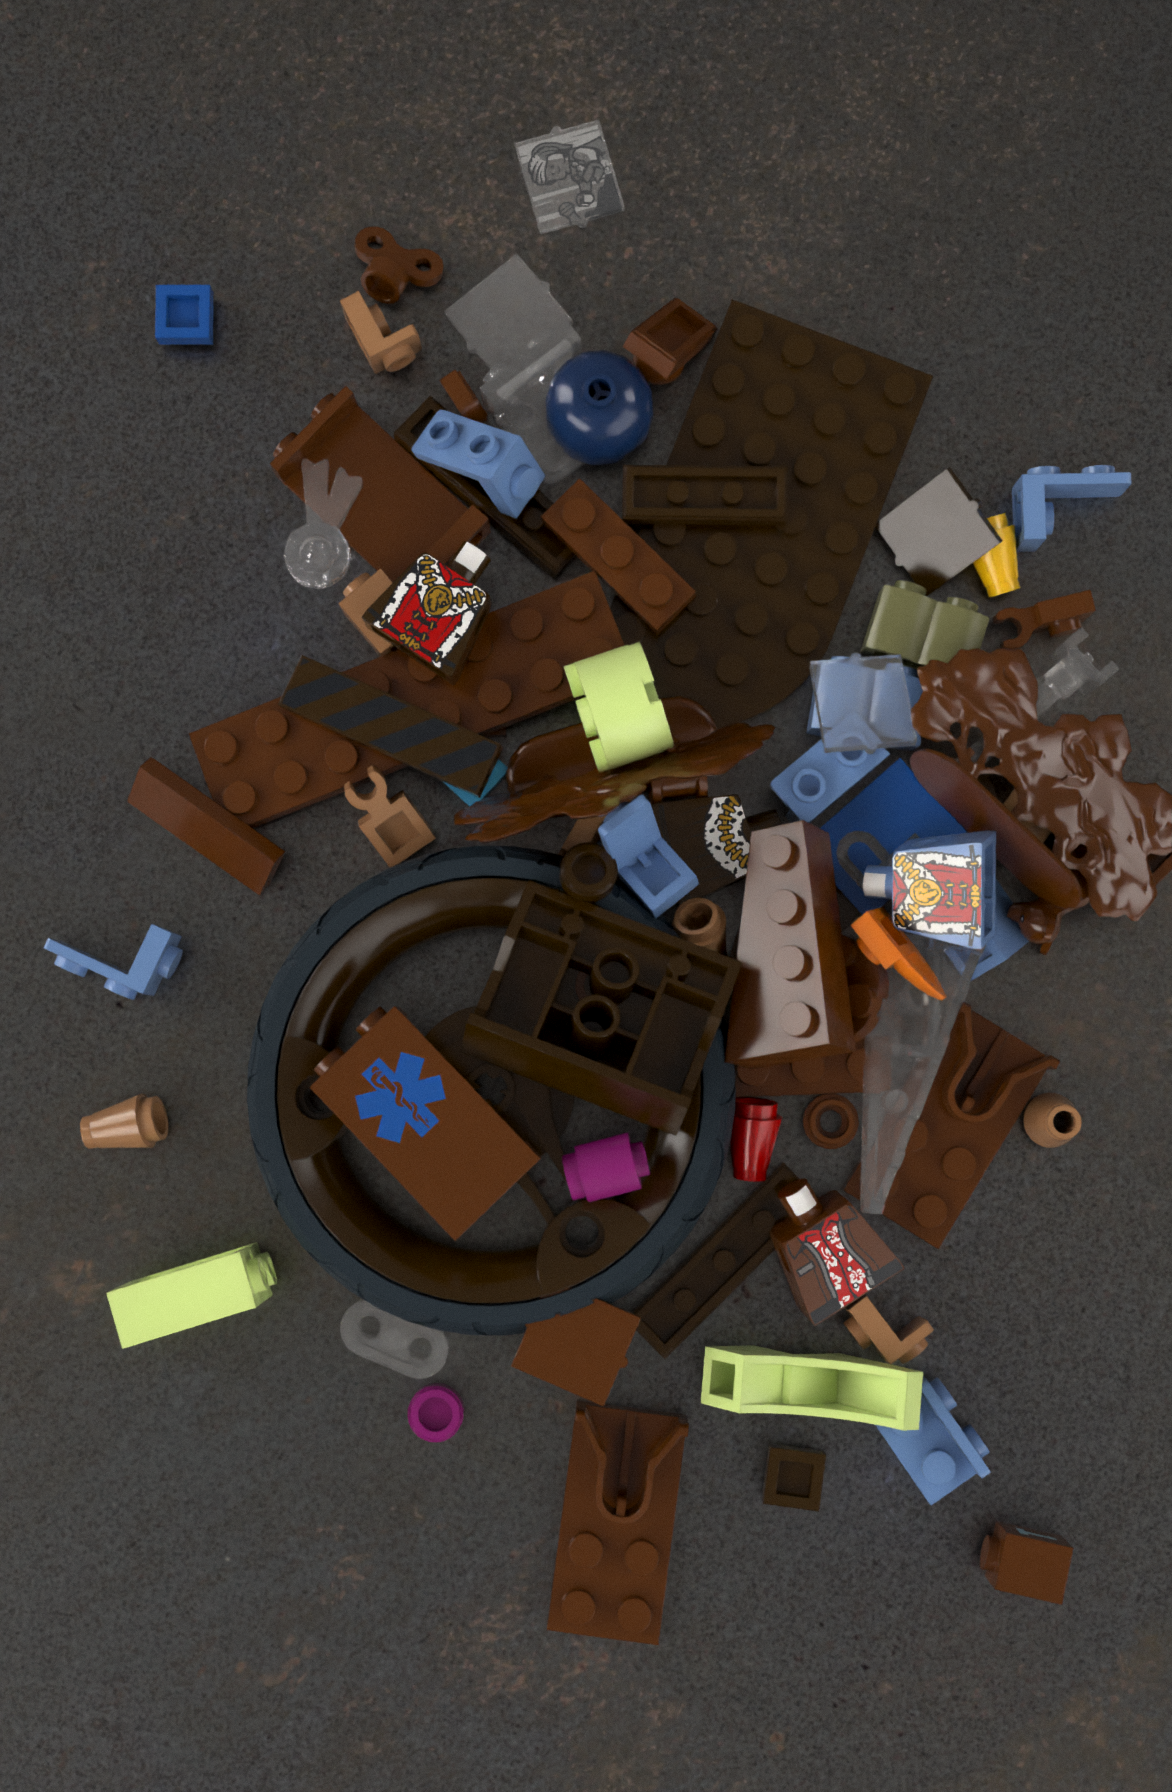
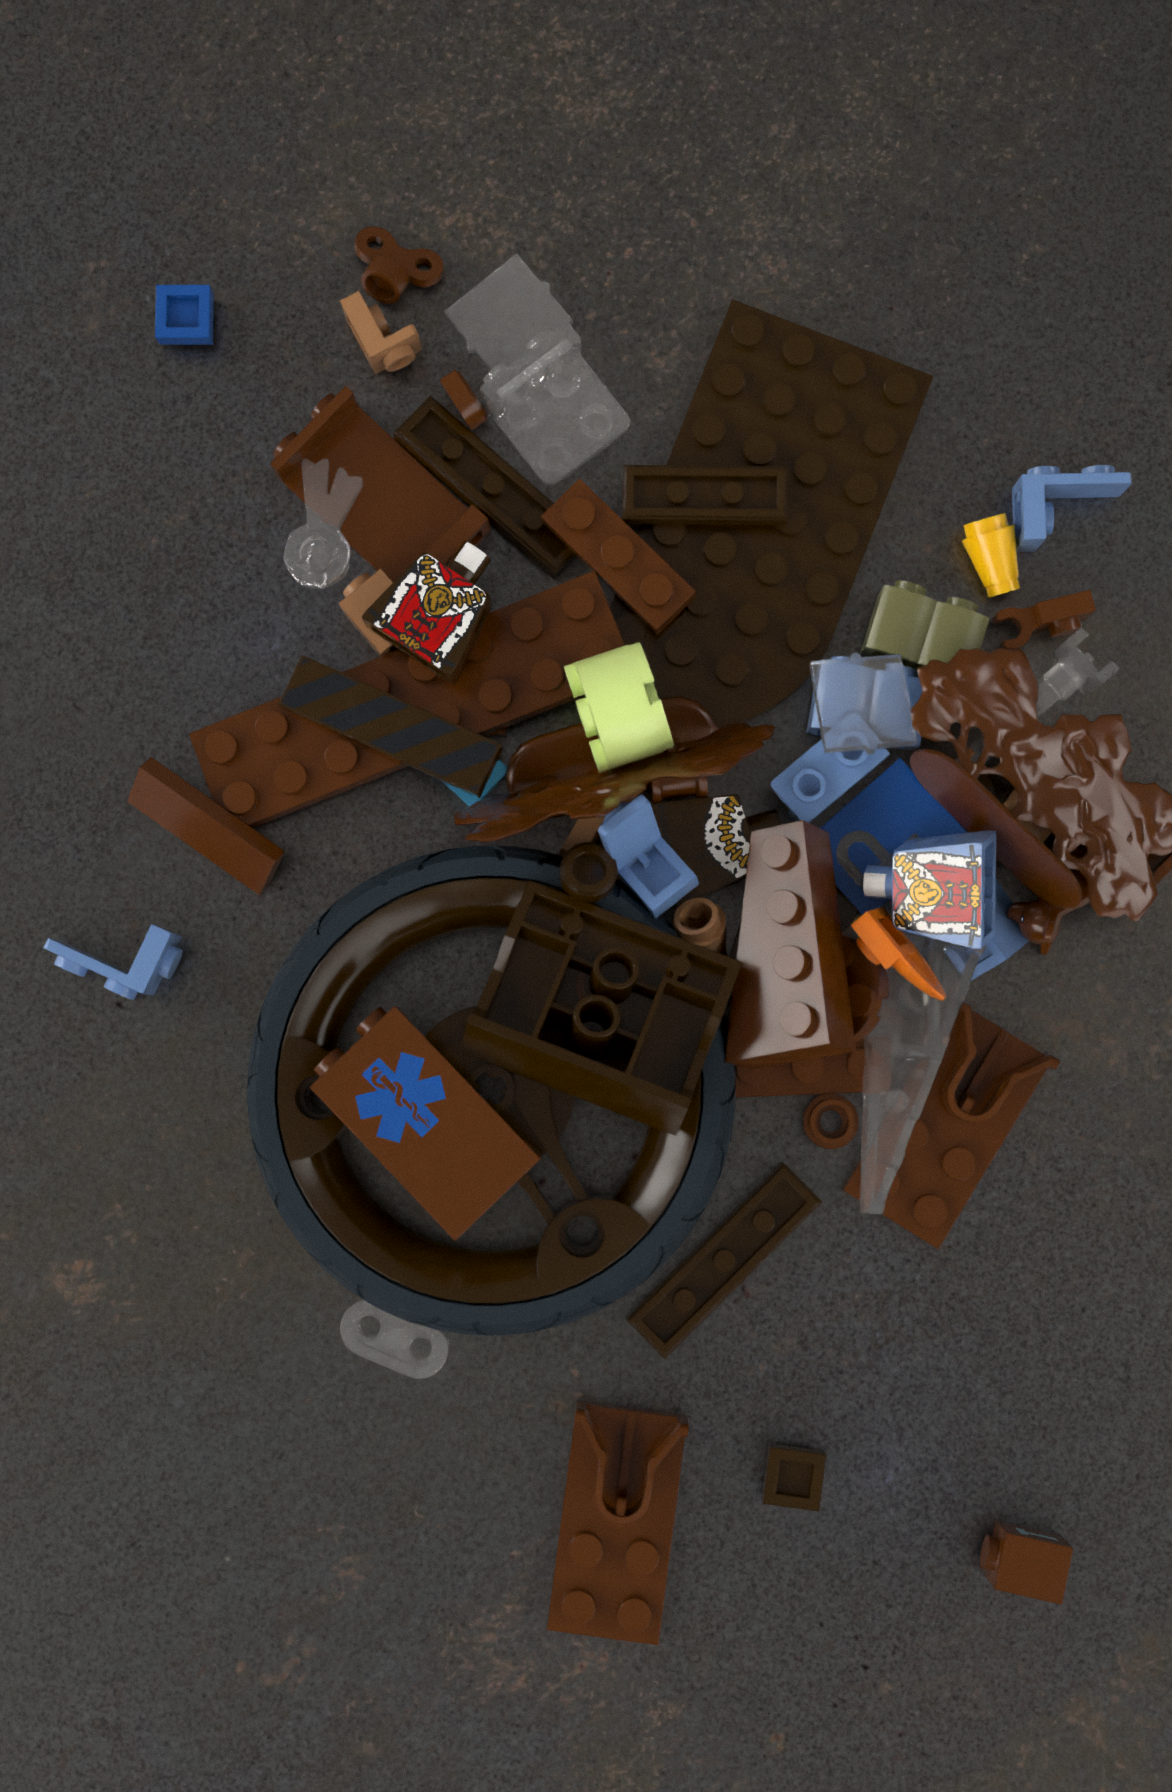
medium nougat cone [80,1093,168,1149] -> none
yellowish green window [106,1242,277,1349] -> none
medium nougat plate [344,765,436,867] -> none
magenta tile [407,1383,464,1442] -> none
medium blue bracket [411,410,546,519] -> none
reddish brown piece [511,1287,641,1407] -> none
clear piece [514,120,625,234] -> none
dark blue cylinder [545,350,653,465] -> none
magenta brick [562,1132,651,1202] -> none
reddish brown tile [623,298,718,385] -> none
yellowish green arch [701,1345,923,1431] -> none
red cone [730,1097,782,1182] -> none
torso [770,1178,905,1326] -> none
medium nougat bracket [843,1295,934,1365] -> none
piece [875,467,1003,596] -> none
medium blue bracket [875,1376,991,1505] -> none
medium nougat cone [1023,1093,1082,1148] -> none

